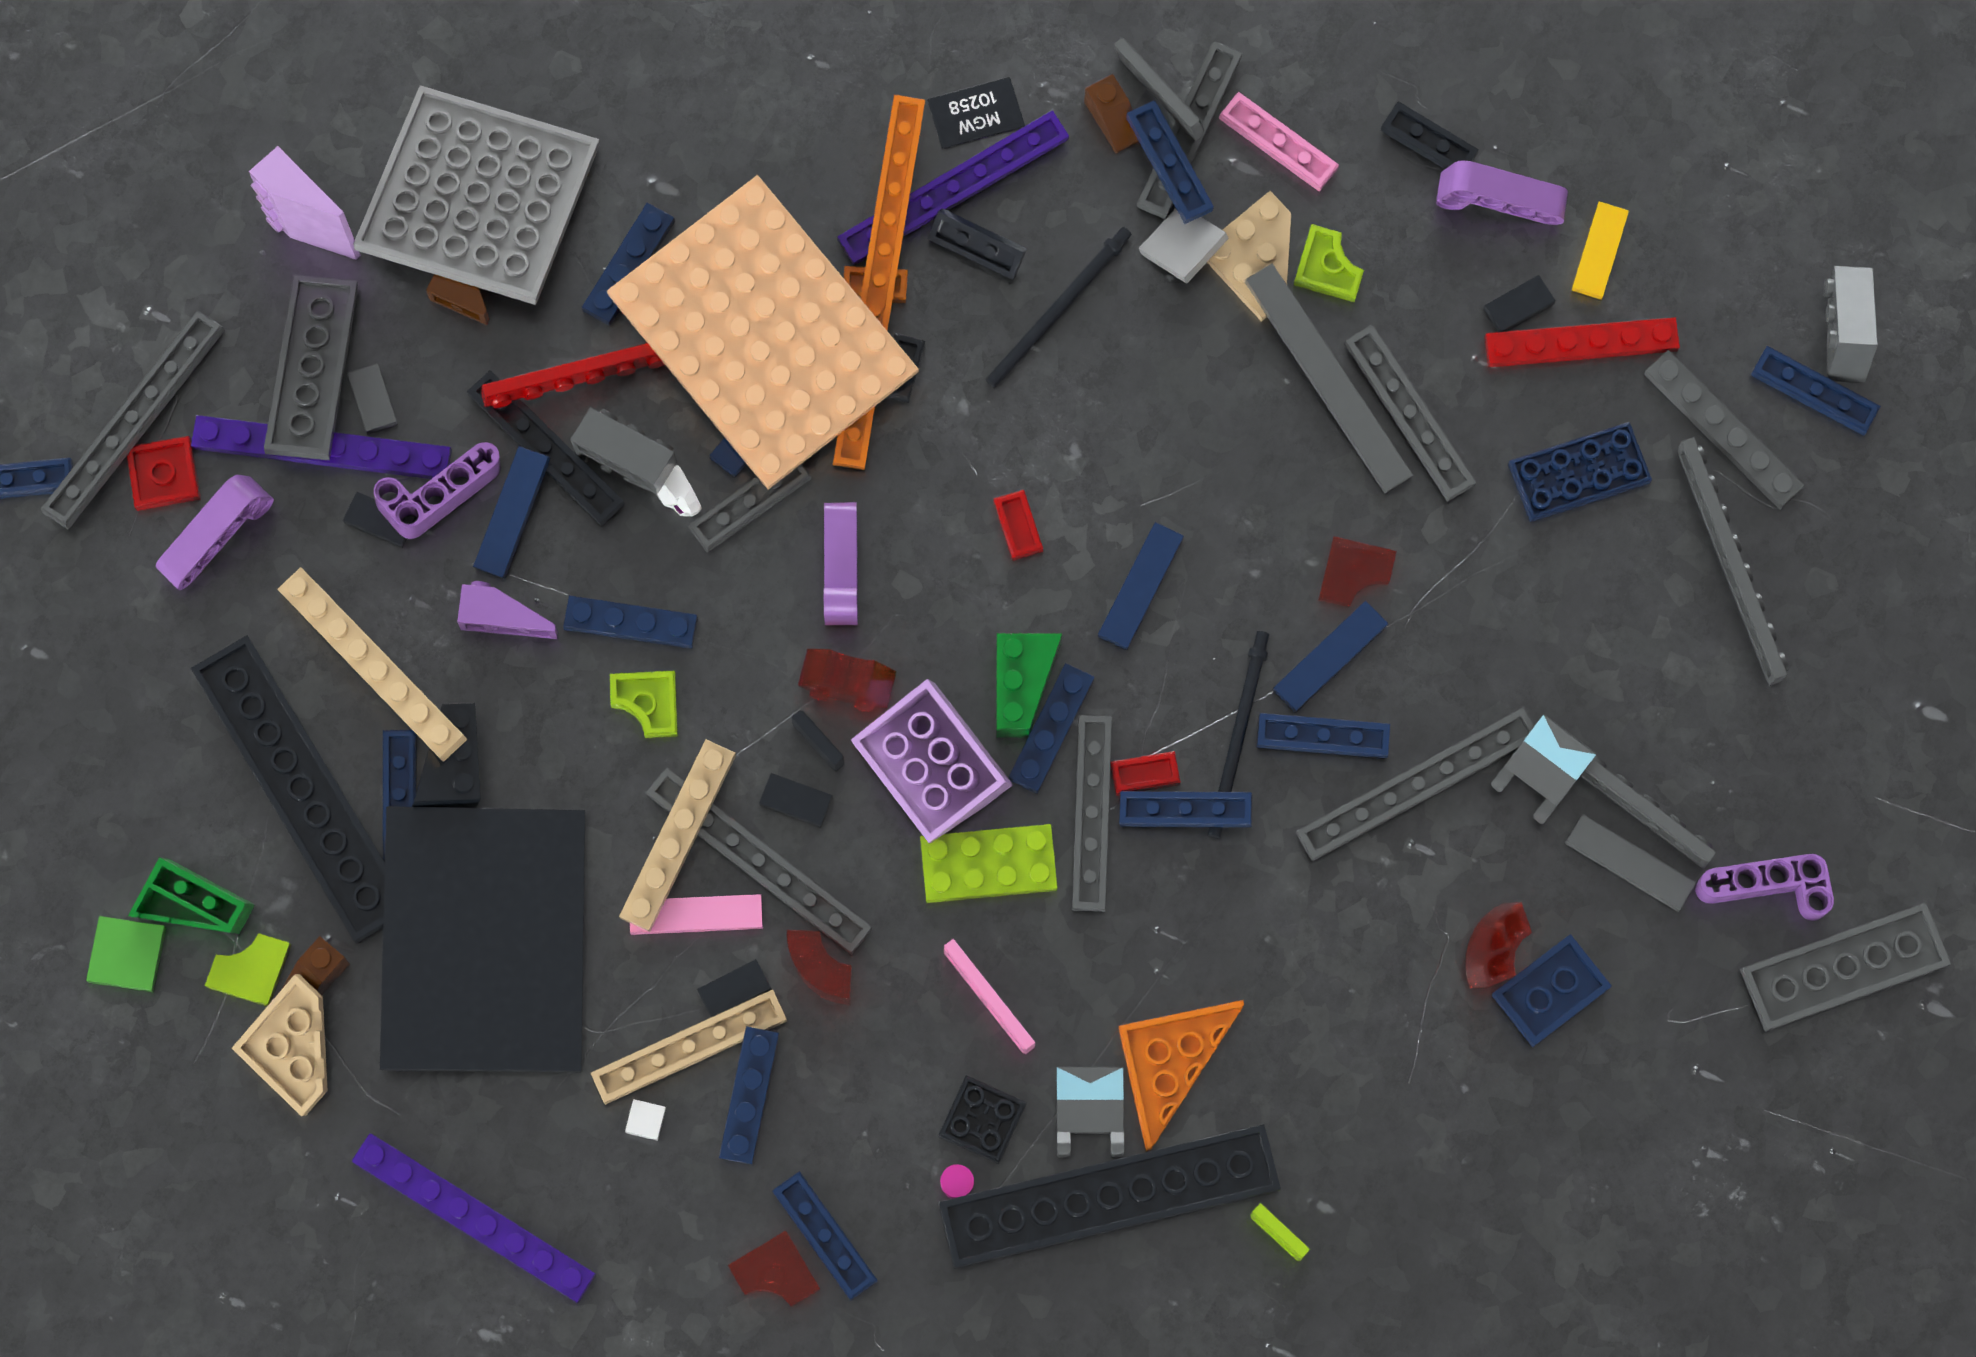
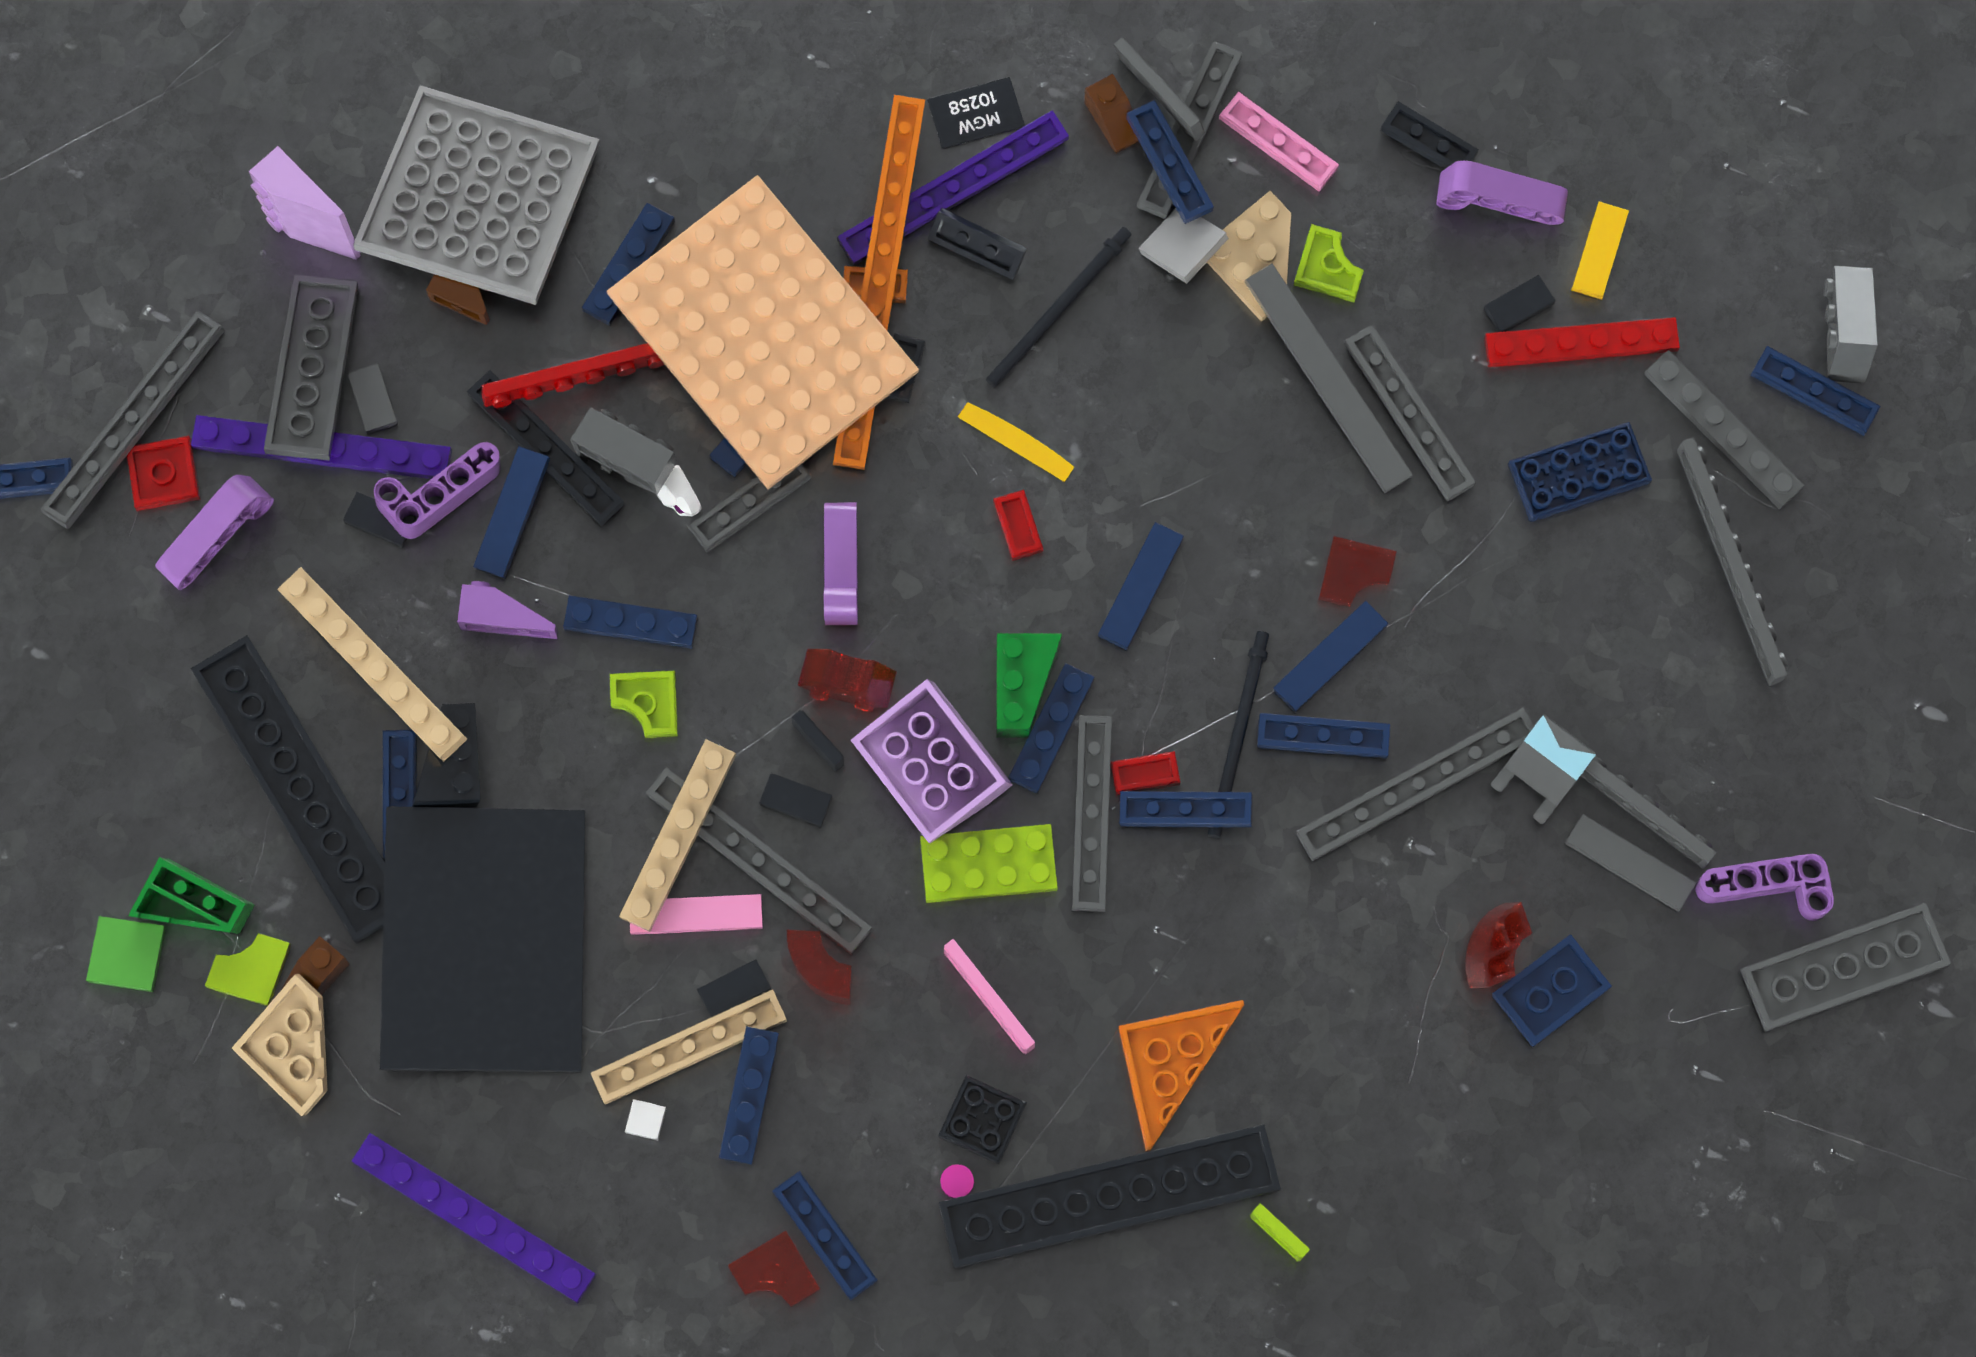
dark grey flag [1057,1067,1124,1158] -> none
none -> yellow sticker [958,402,1074,482]

